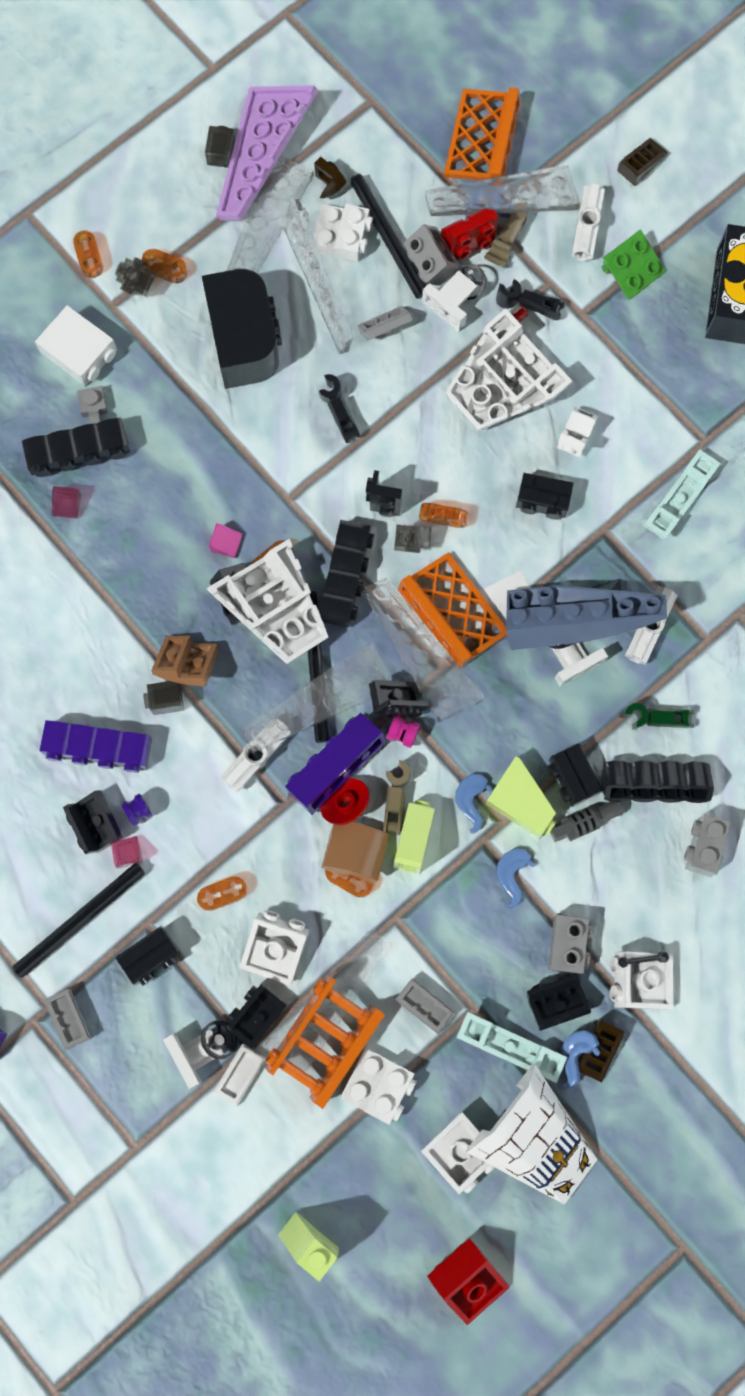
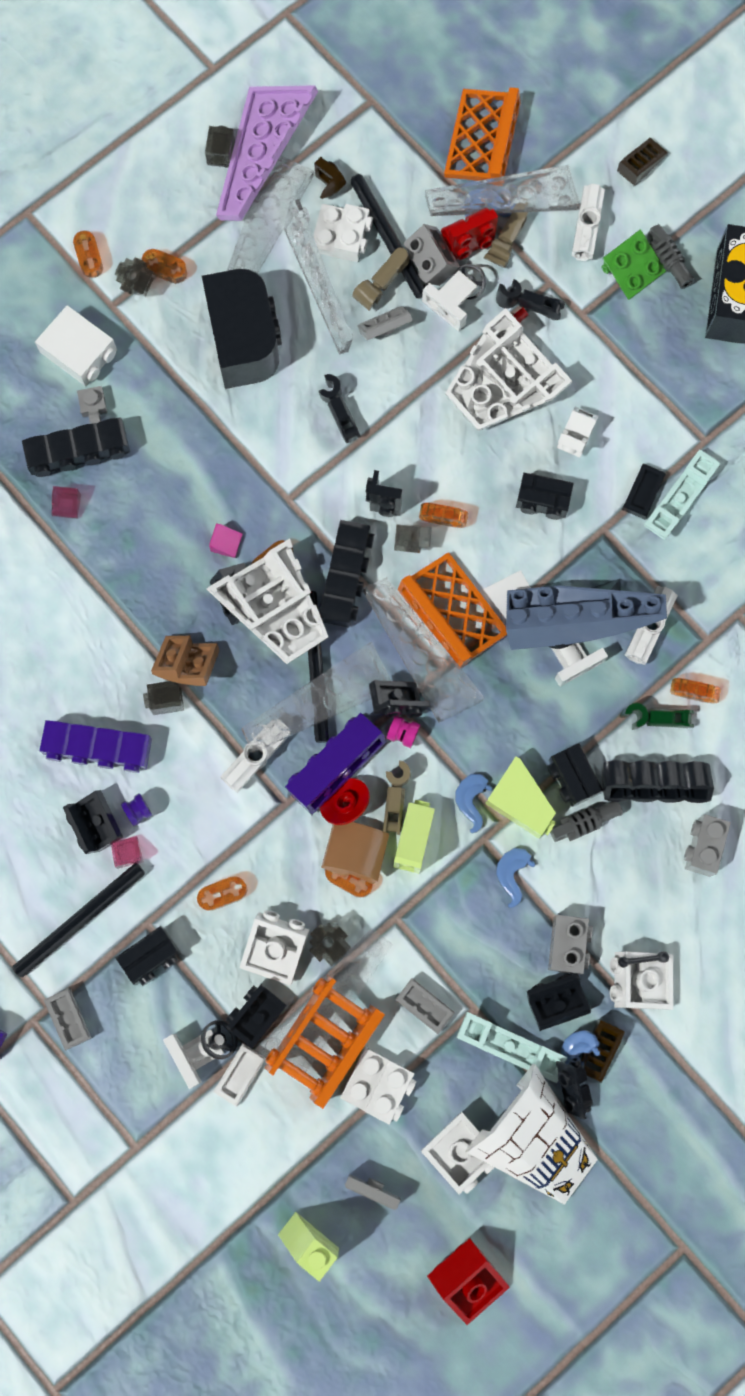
none -> clear smoke brick [309,923,352,967]
none -> light grey plate [345,1174,400,1210]
none -> dark tan piece [352,248,410,311]
none -> black hinge [556,1057,593,1120]
none -> black tile [622,463,666,520]
none -> dark grey hinge [647,224,695,289]
none -> clear orange beam [670,678,721,703]

